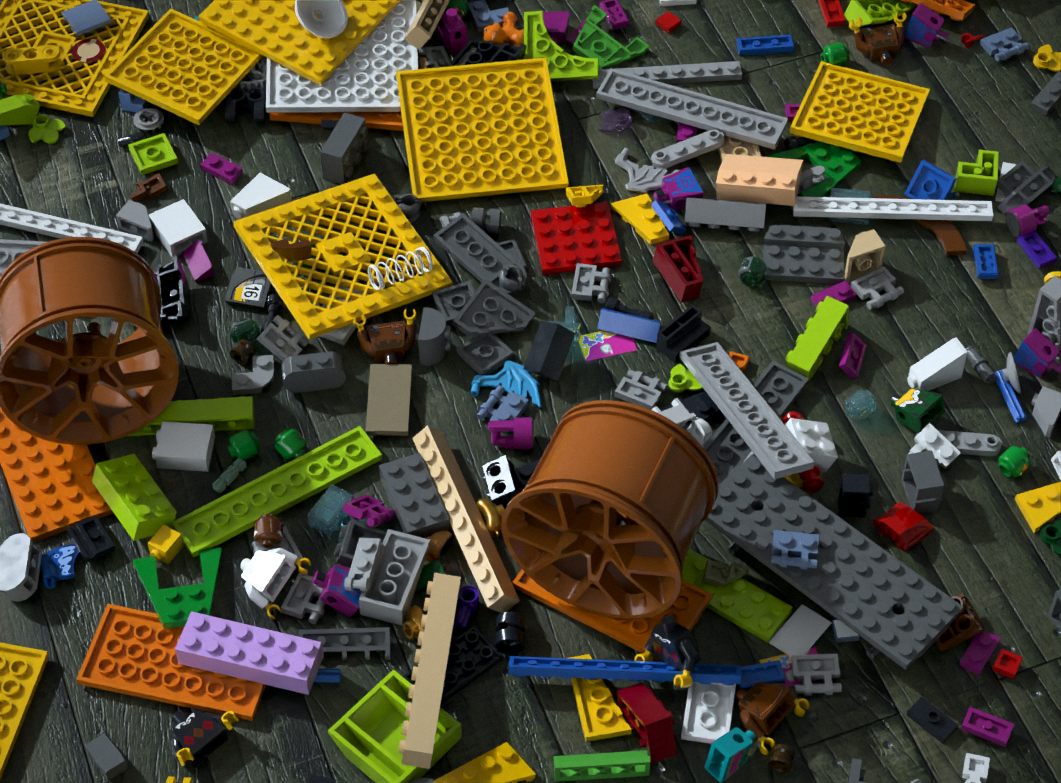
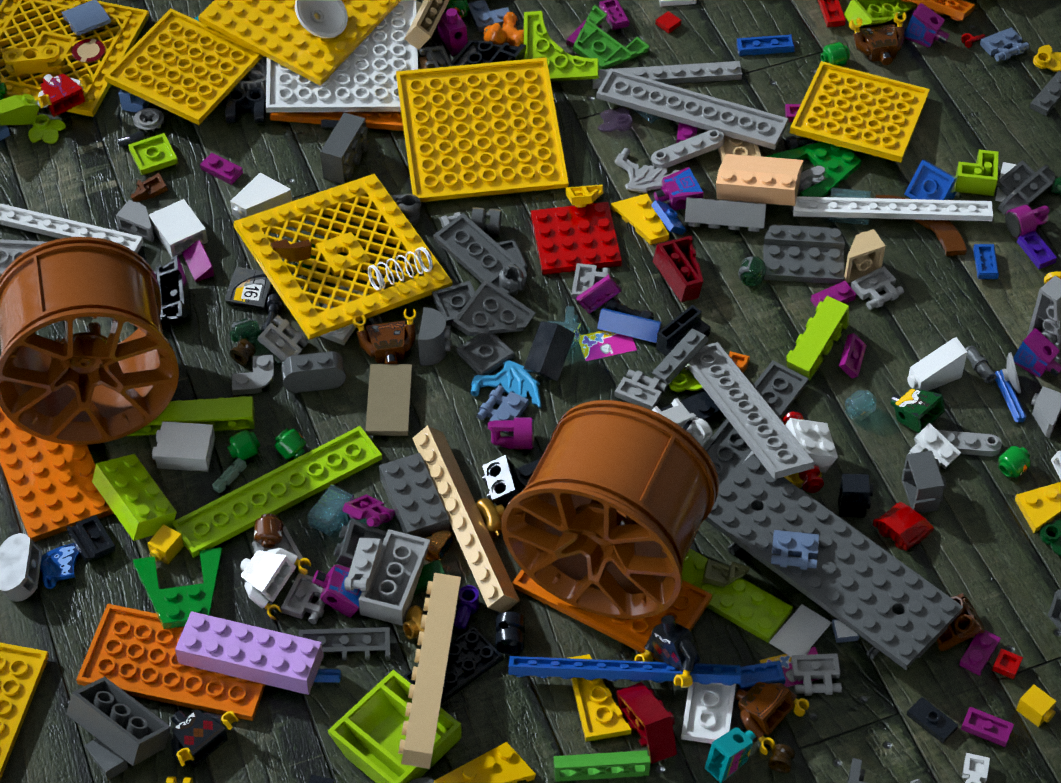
magenta torso [543,12,569,46] -> none
none -> red torso [38,74,94,117]
none -> dark grey brick [66,677,171,766]
none -> magenta plate [576,274,621,314]
none -> dark grey plate [652,328,709,385]
none -> yellow brick [1016,684,1056,727]

